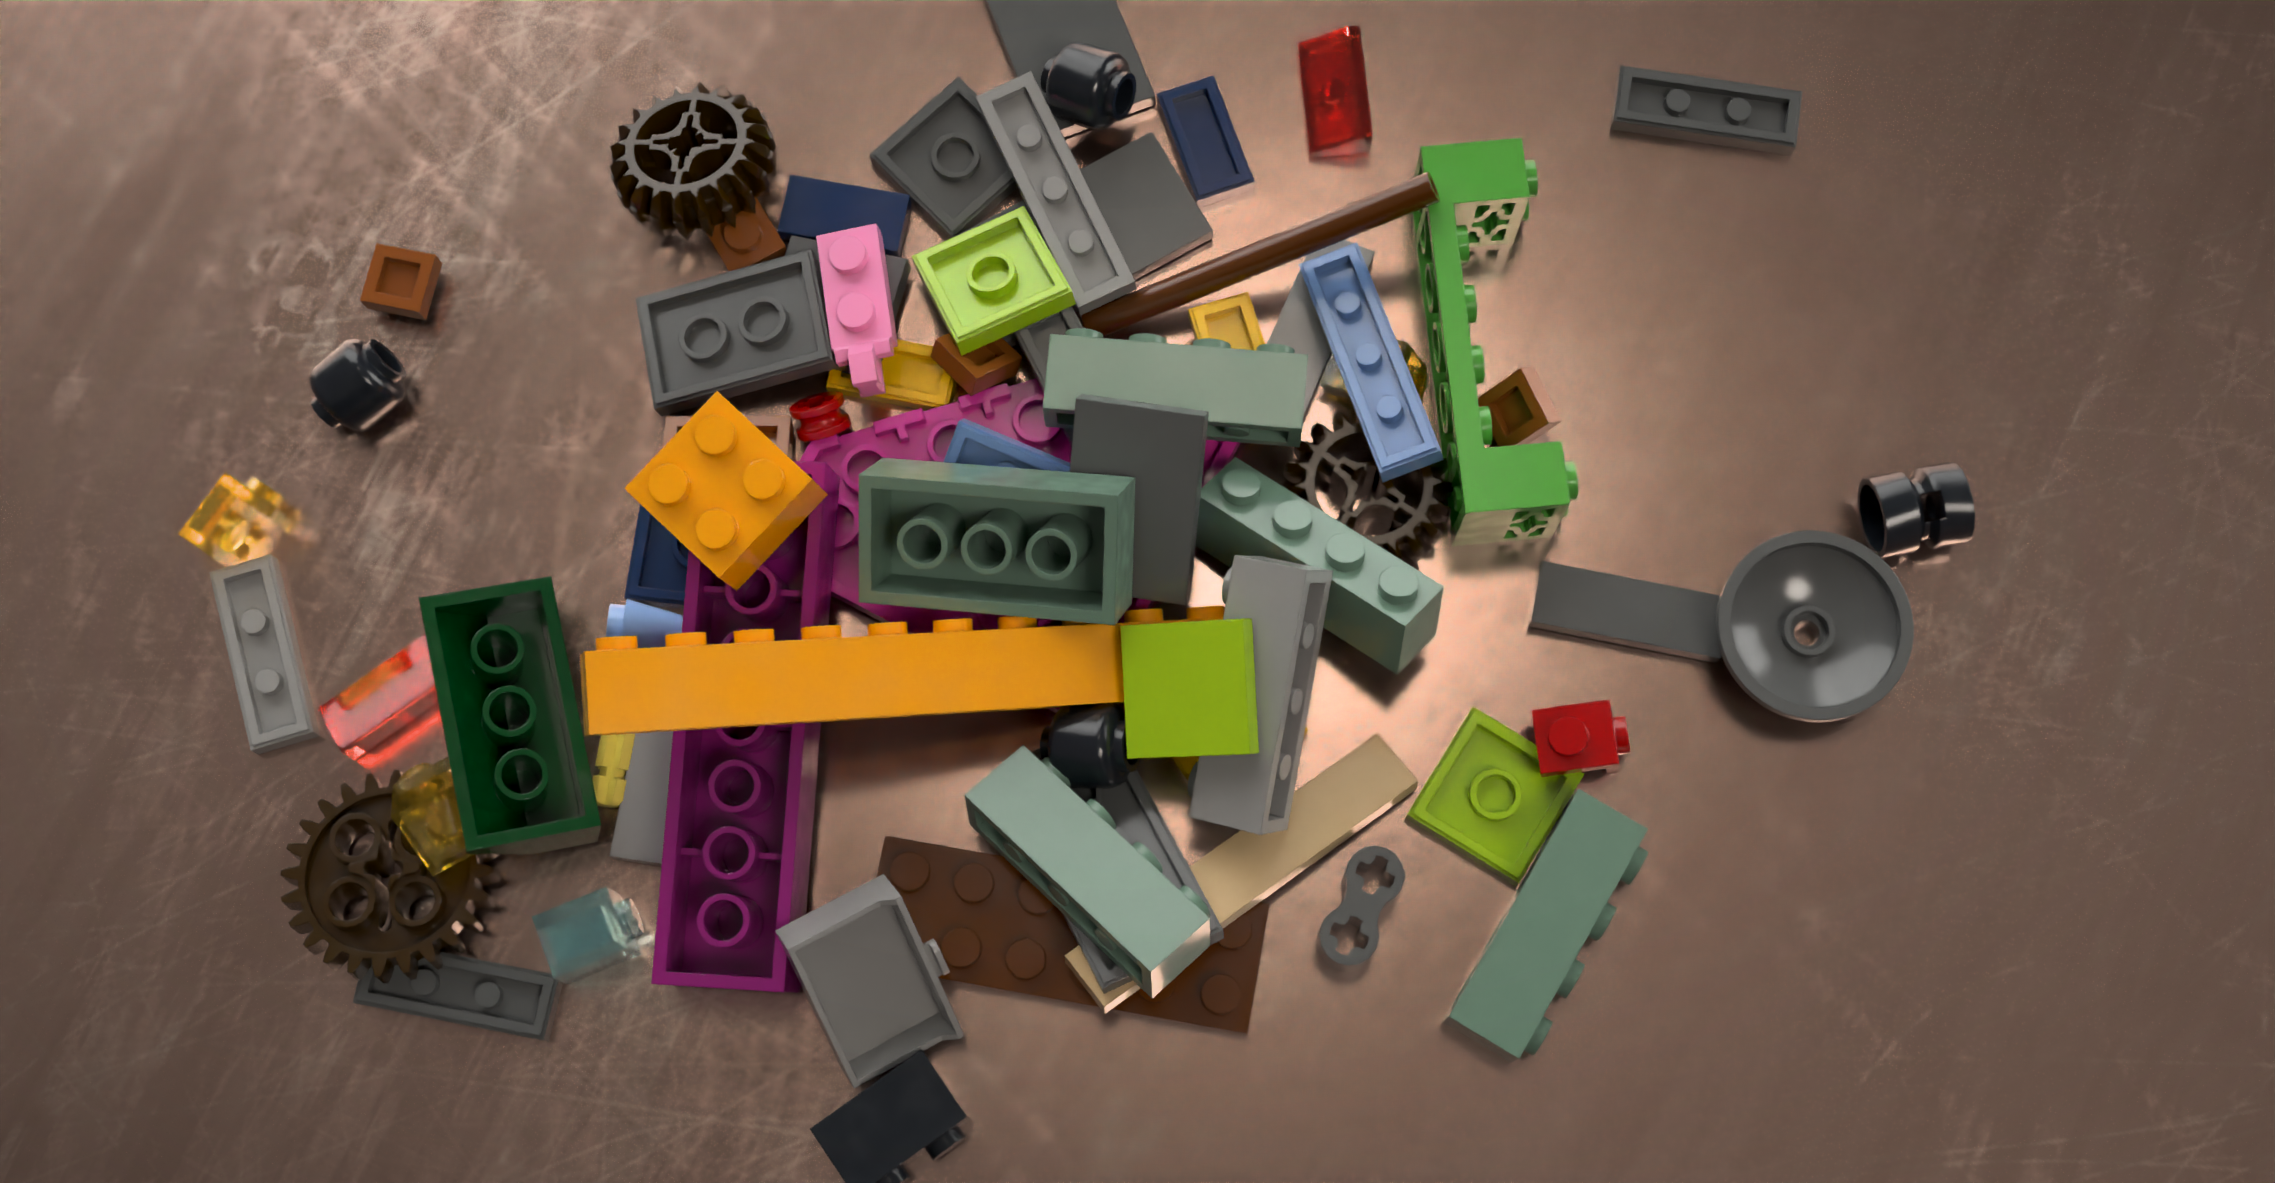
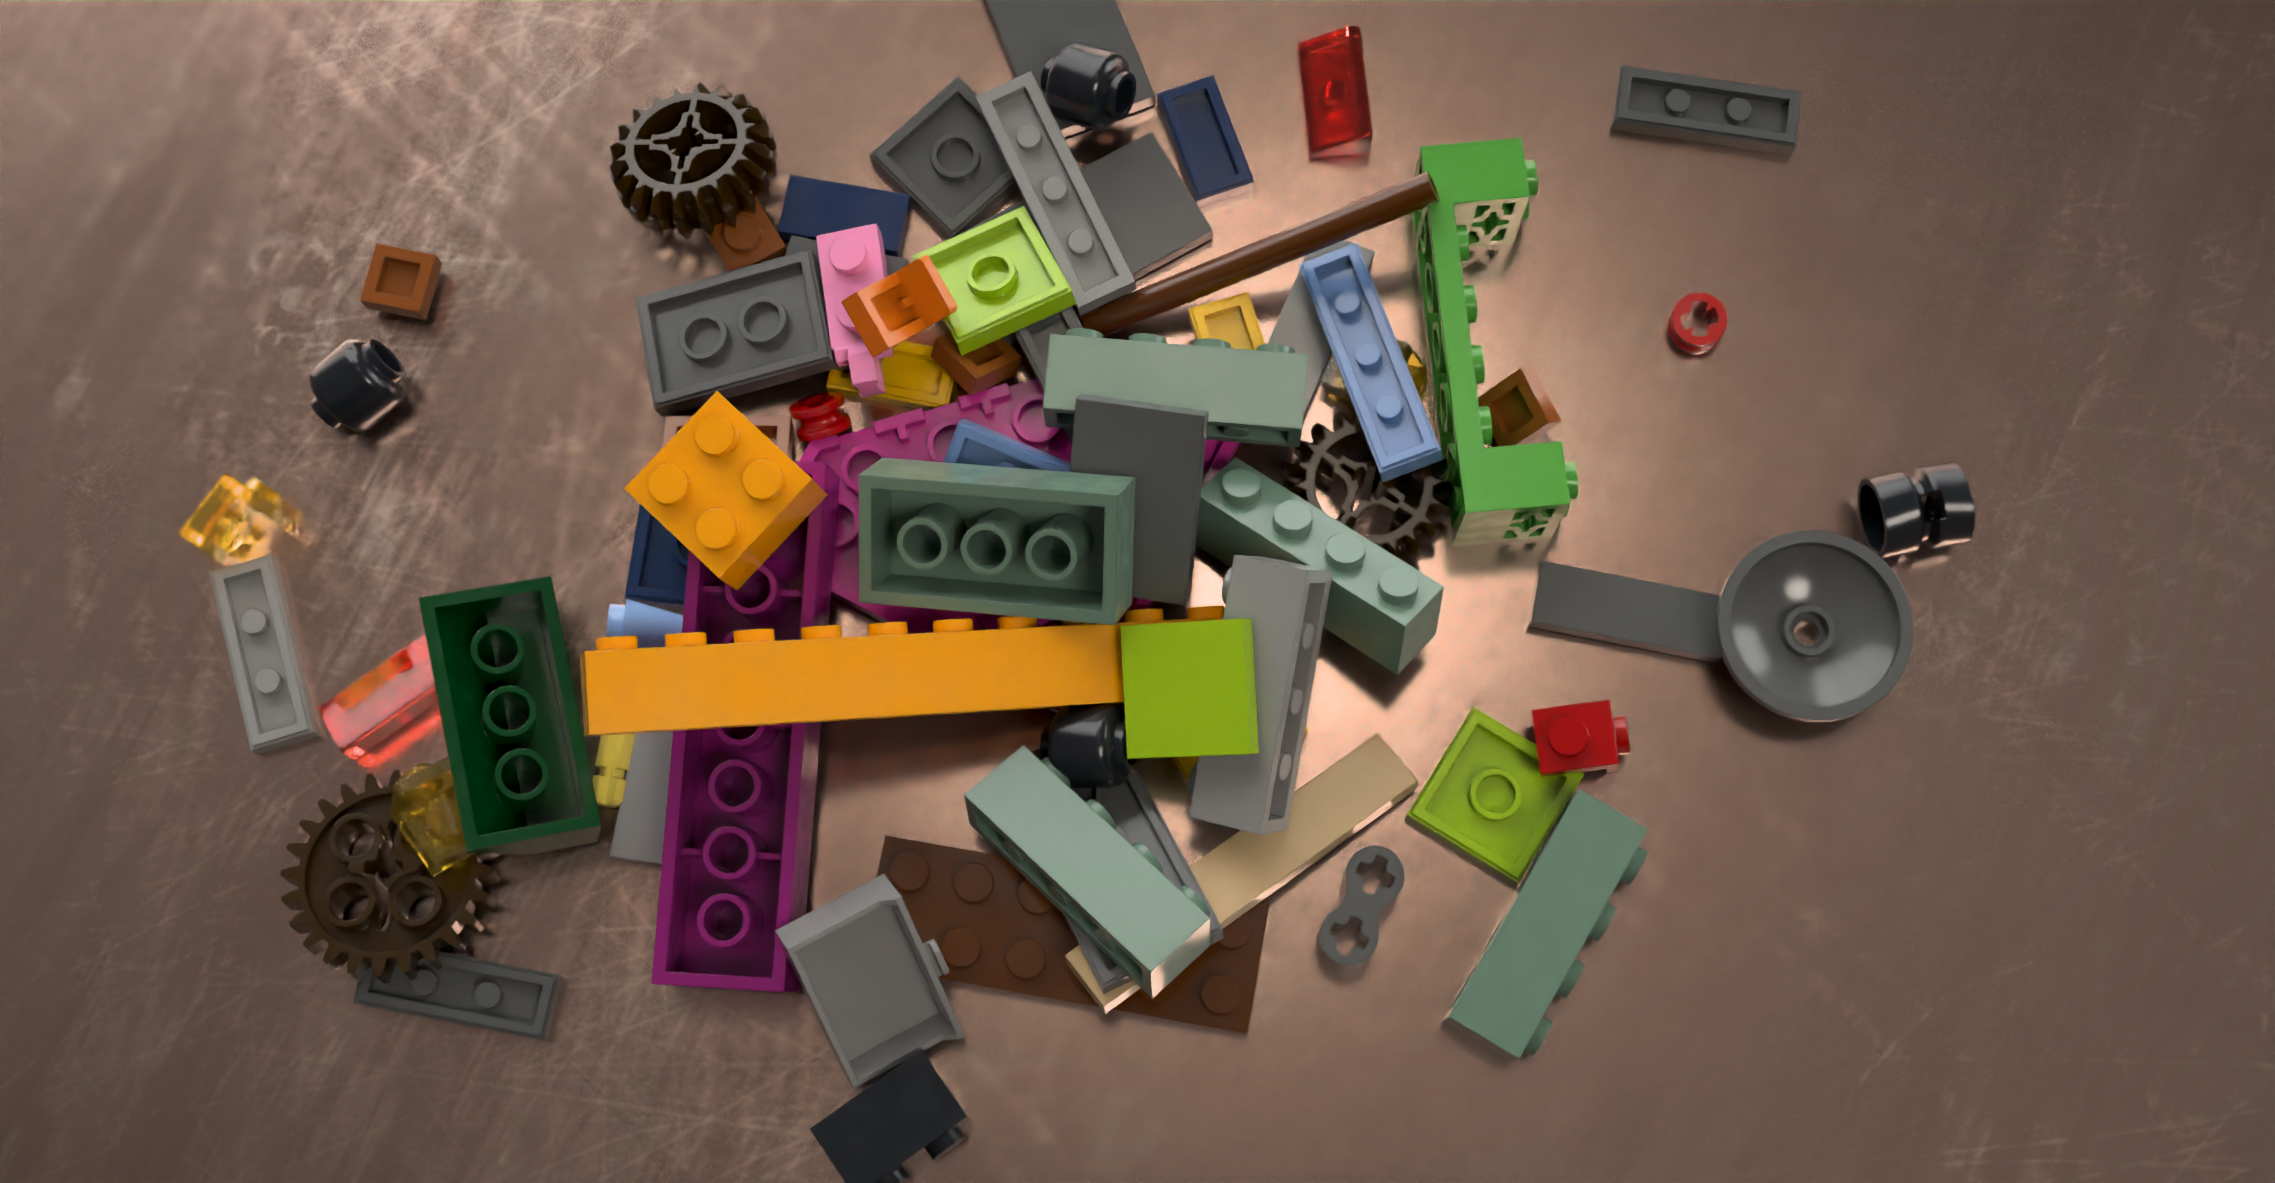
clear light blue brick [532,886,644,984] -> none
none -> orange bracket [841,255,957,358]
none -> red bush [1668,292,1728,353]

